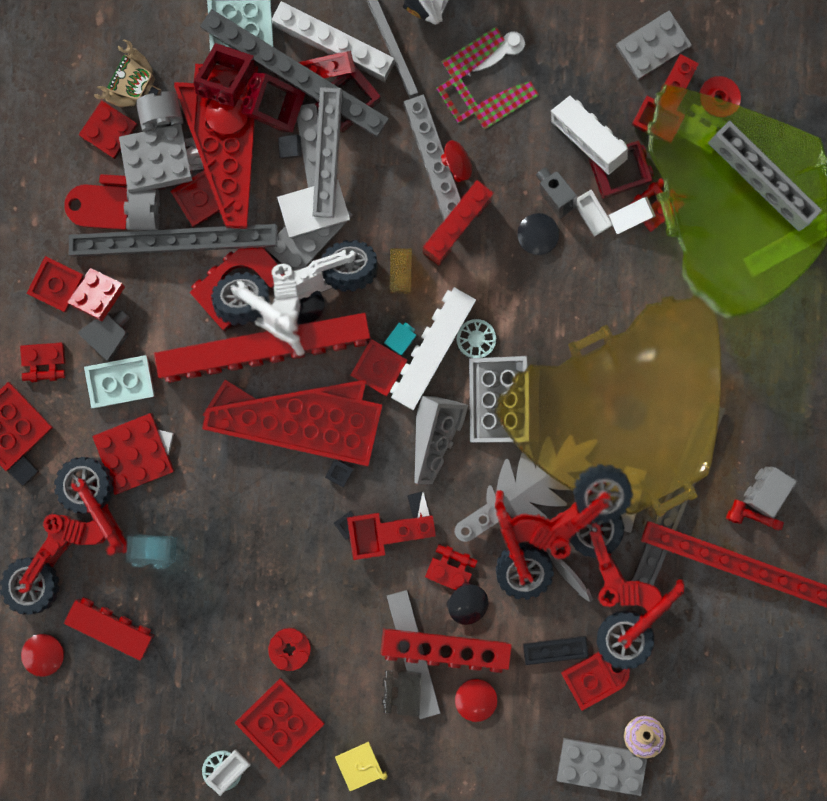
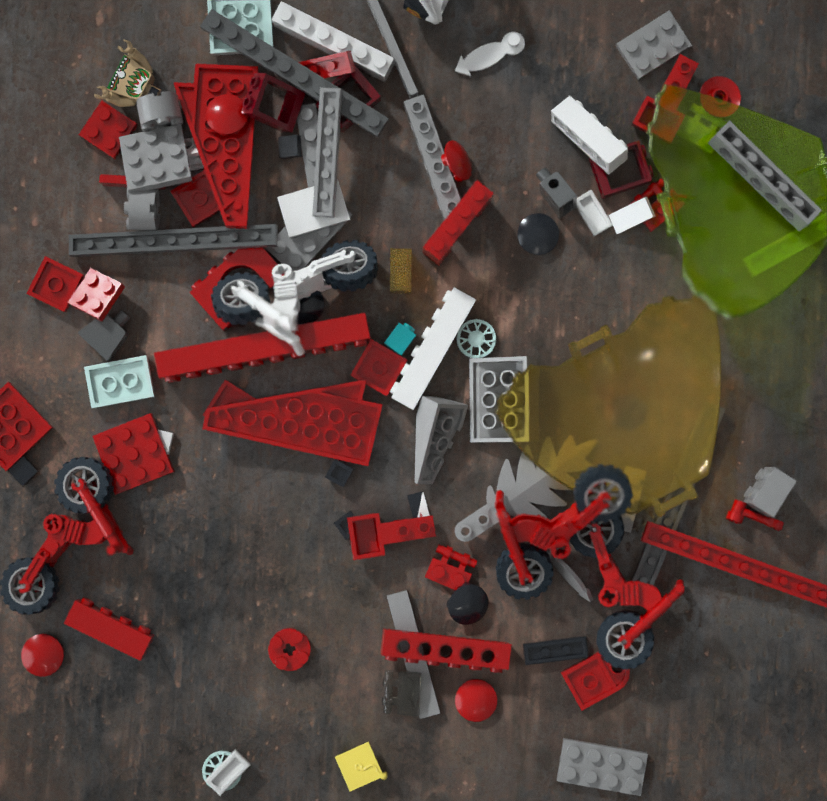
red plate [20,342,66,383] -> none
red tile [64,185,129,231] -> none
clear light blue brick [126,534,177,568] -> none
dark red window [193,43,255,107] -> none
red plate [235,678,325,769] -> none
piece [436,27,539,130] -> none
dish [624,716,666,759] -> none

